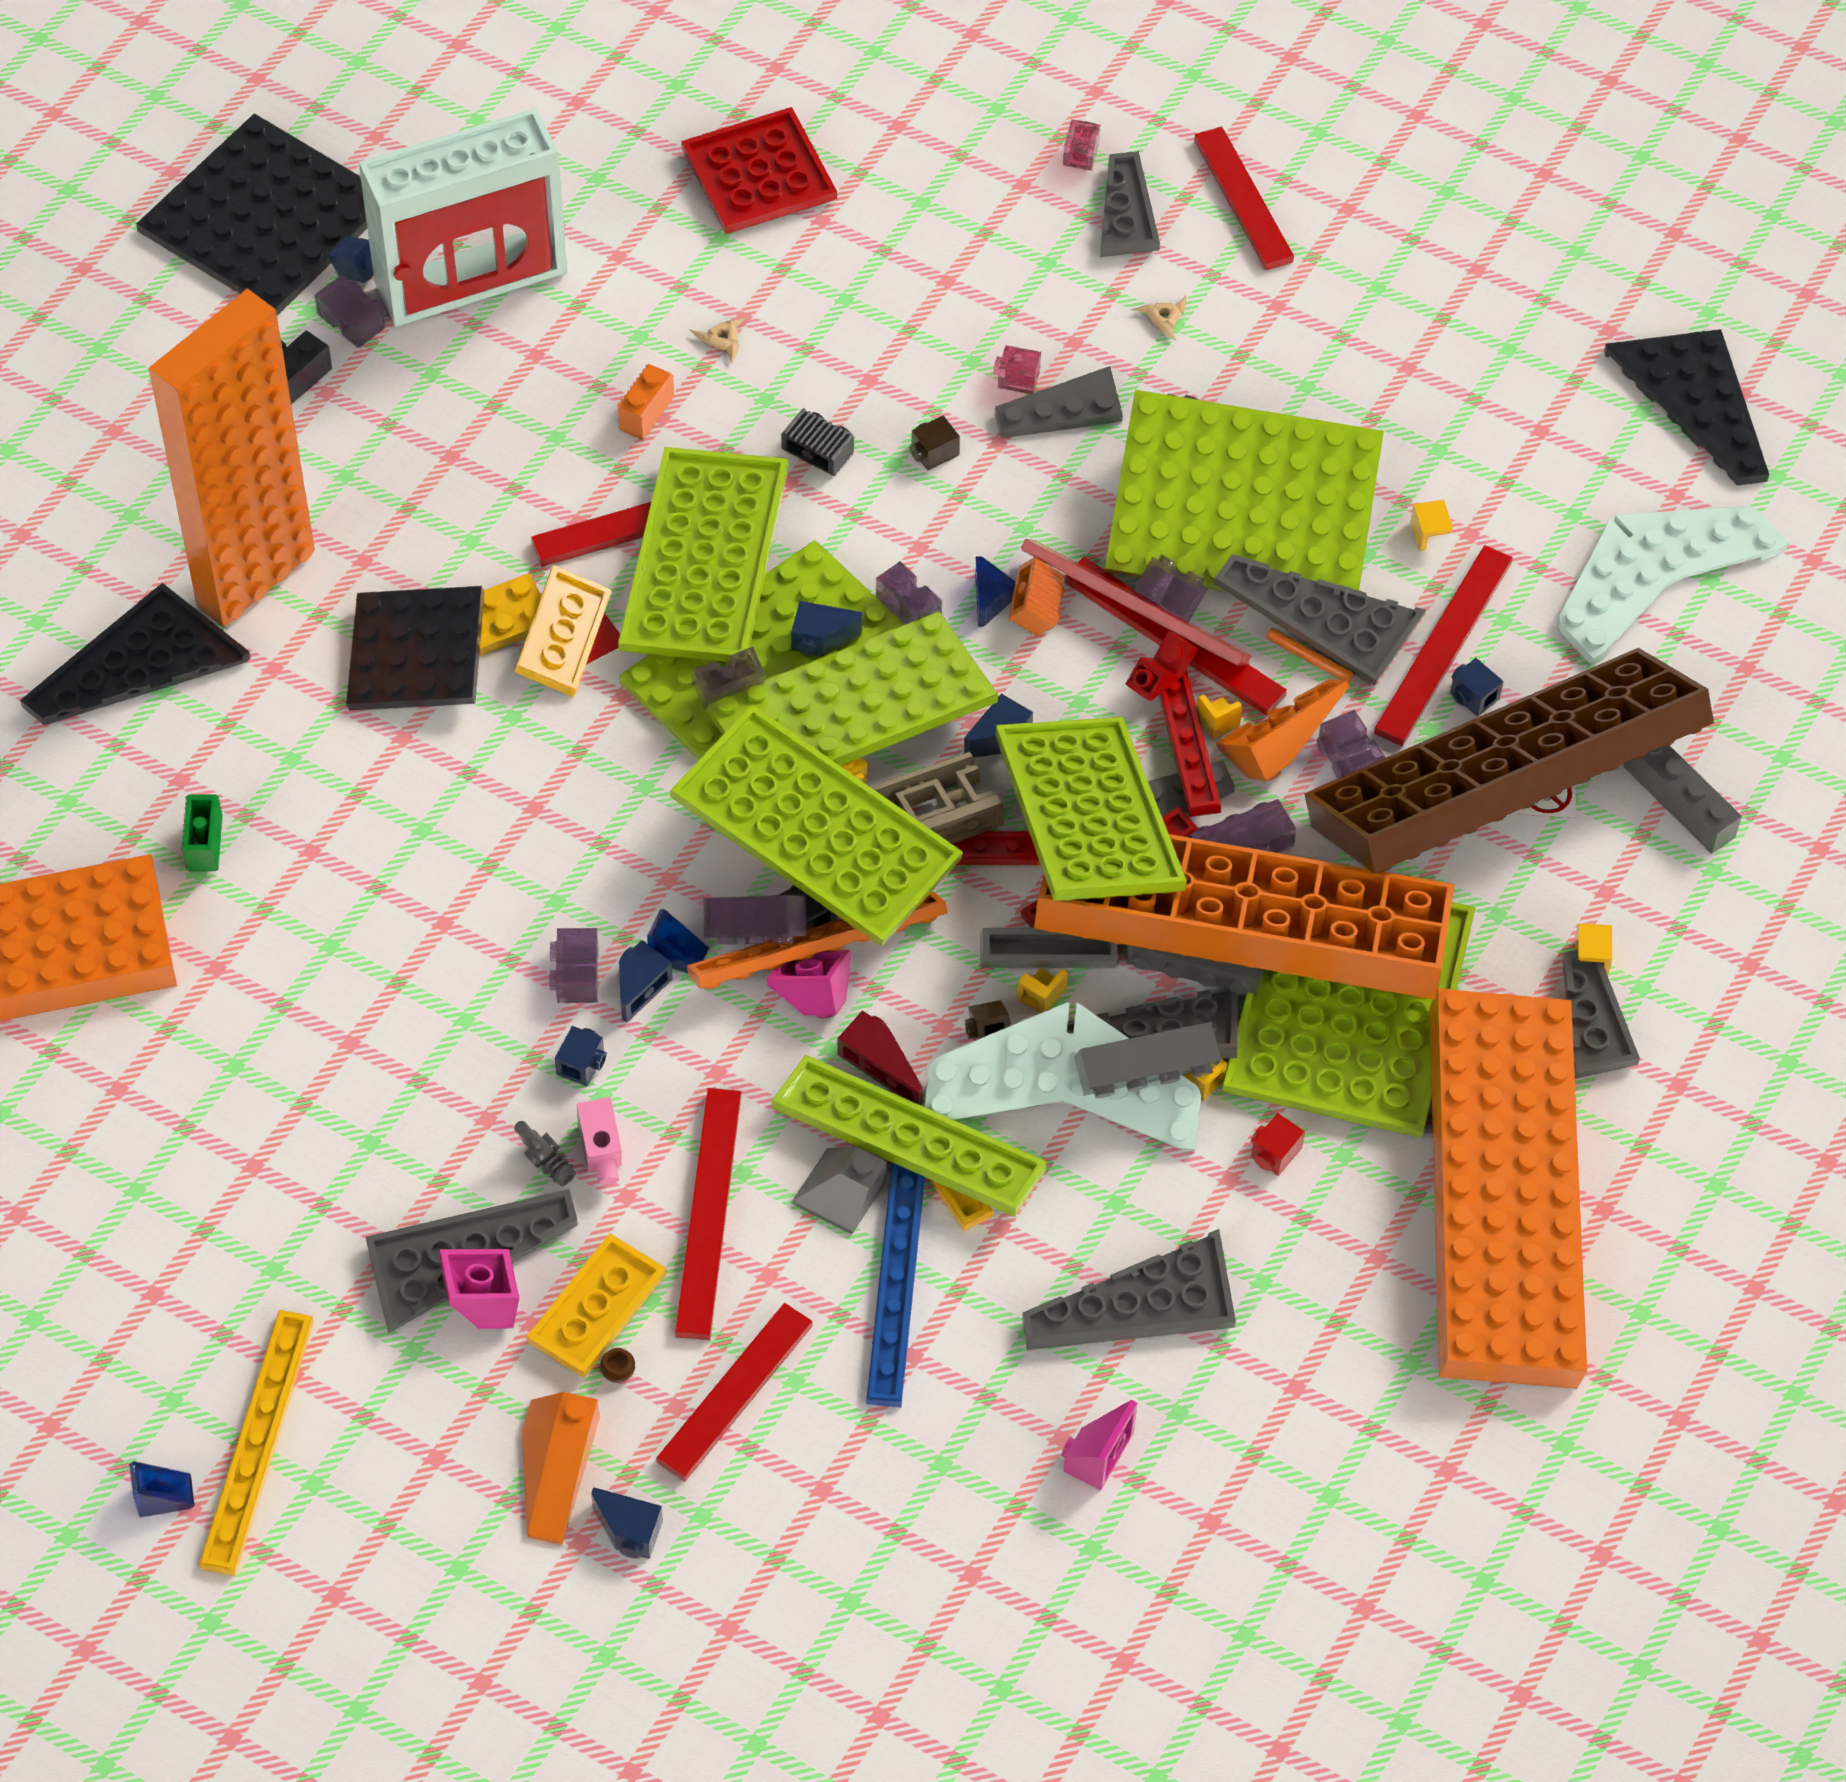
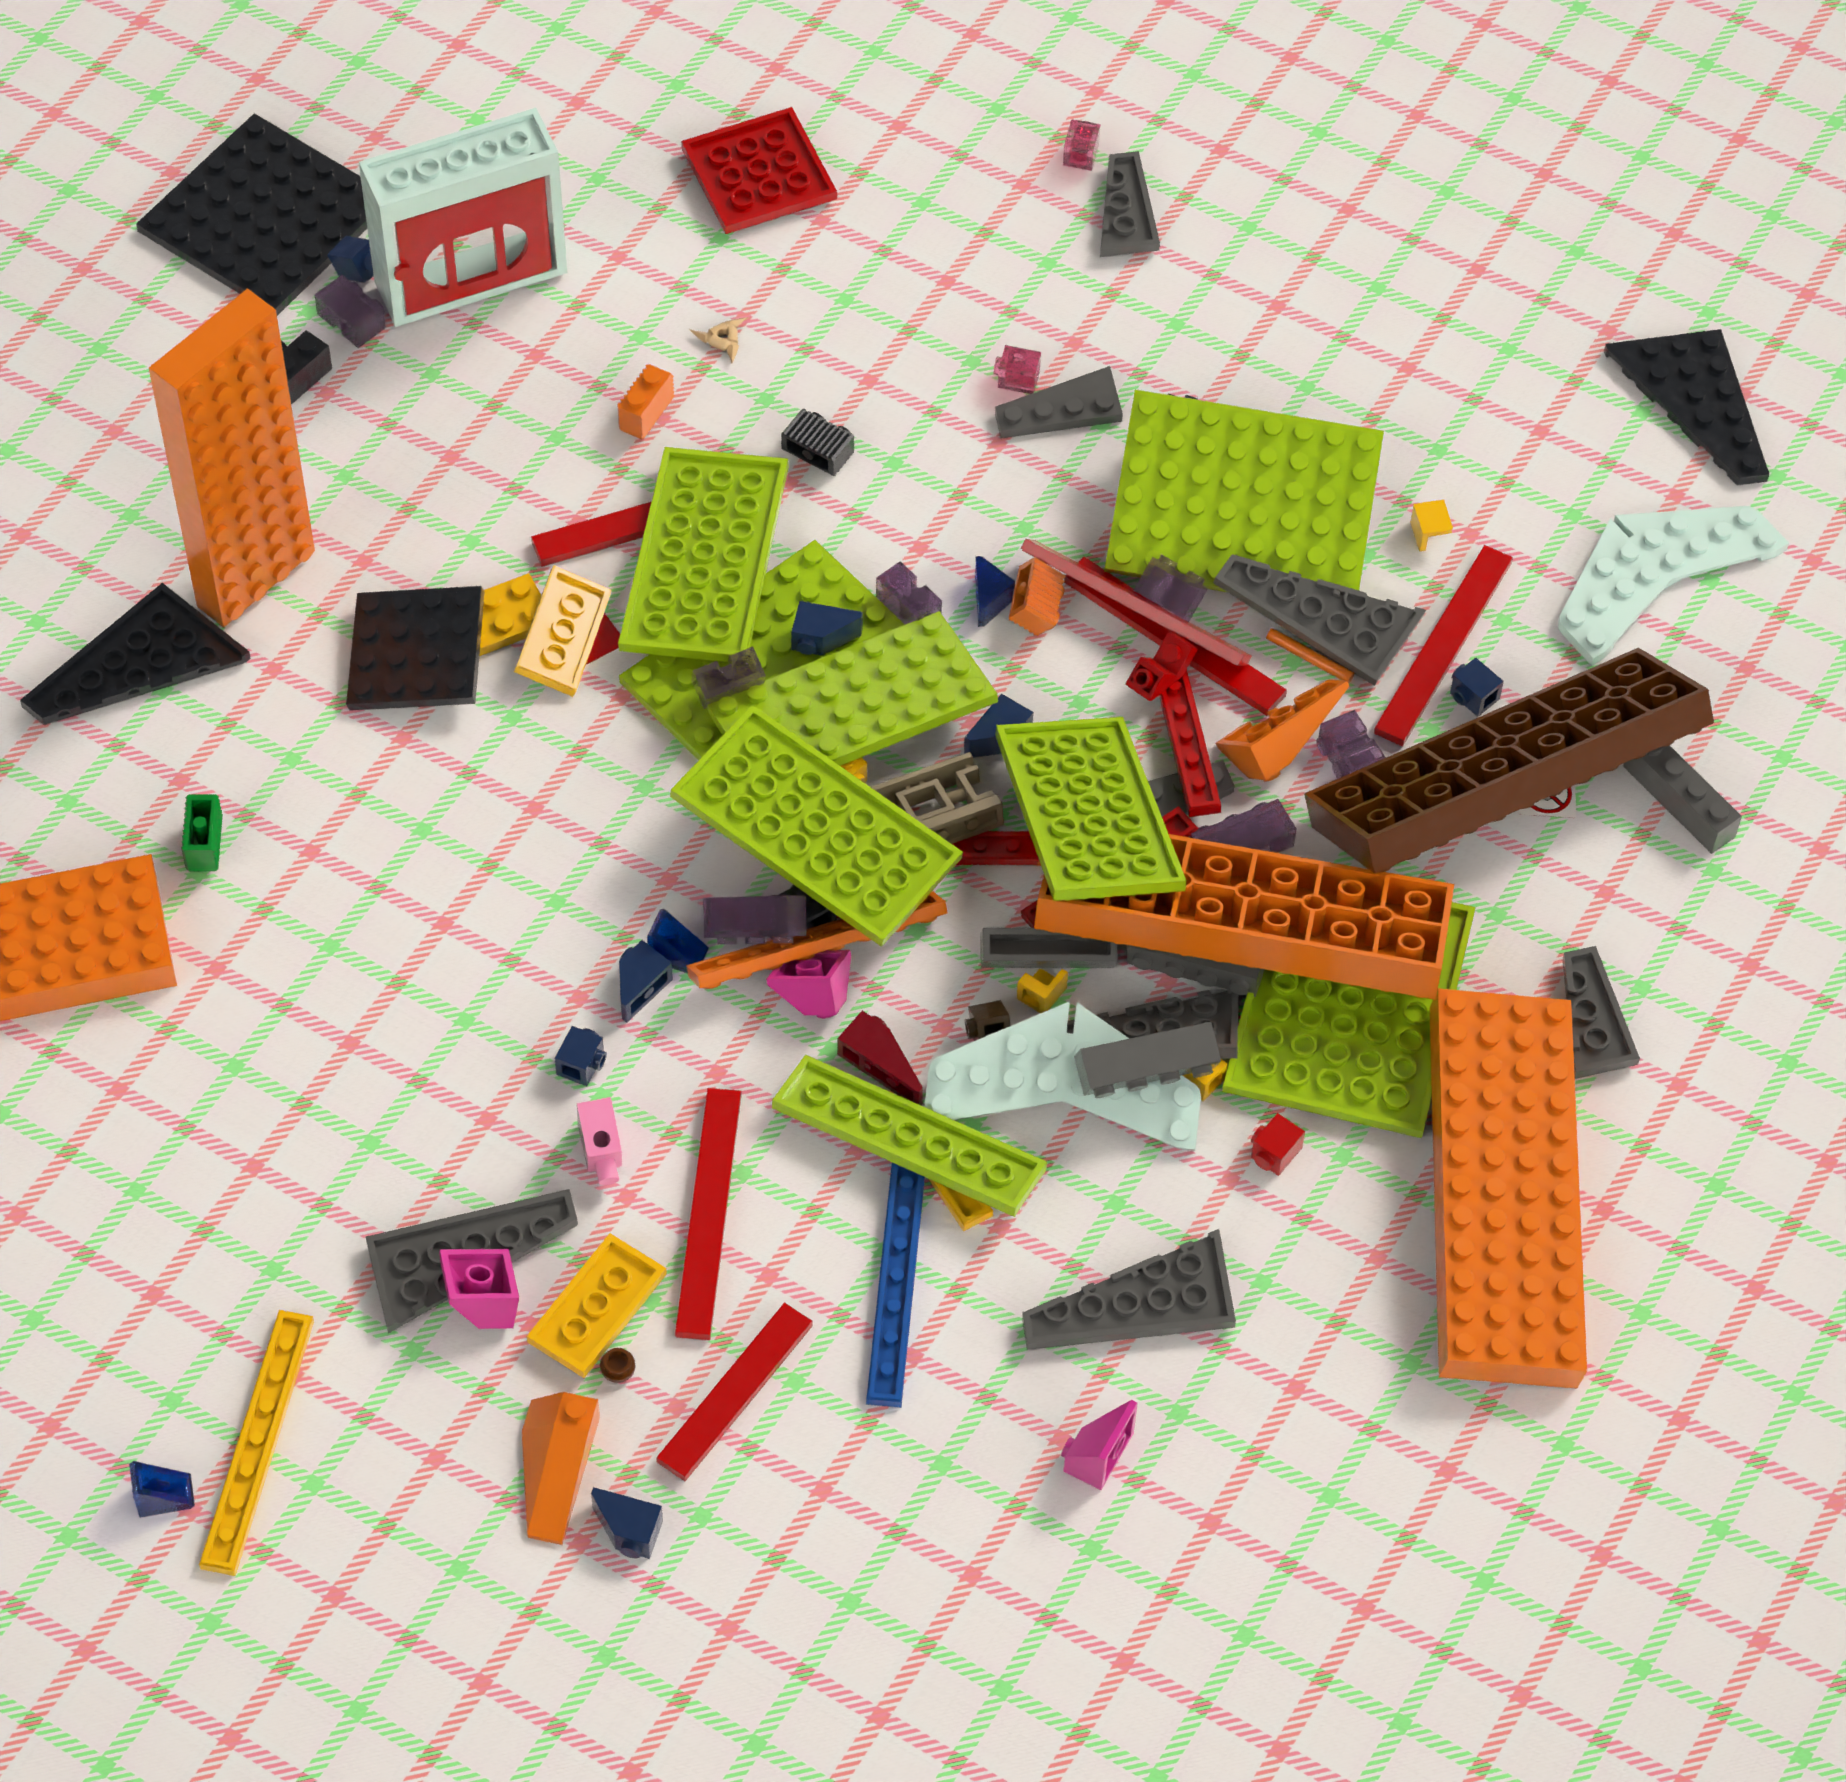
dark grey piece [514,1121,576,1187] -> none
clear purple brick [549,928,599,1003] -> none
dark grey slope [792,1147,887,1234] -> none
dark brown brick [909,415,960,471] -> none
tan piece [1131,295,1186,341] -> none
red tile [1194,126,1294,270] -> none
yellow panel [1197,694,1243,740] -> none
yellow panel [1574,923,1612,976] -> none

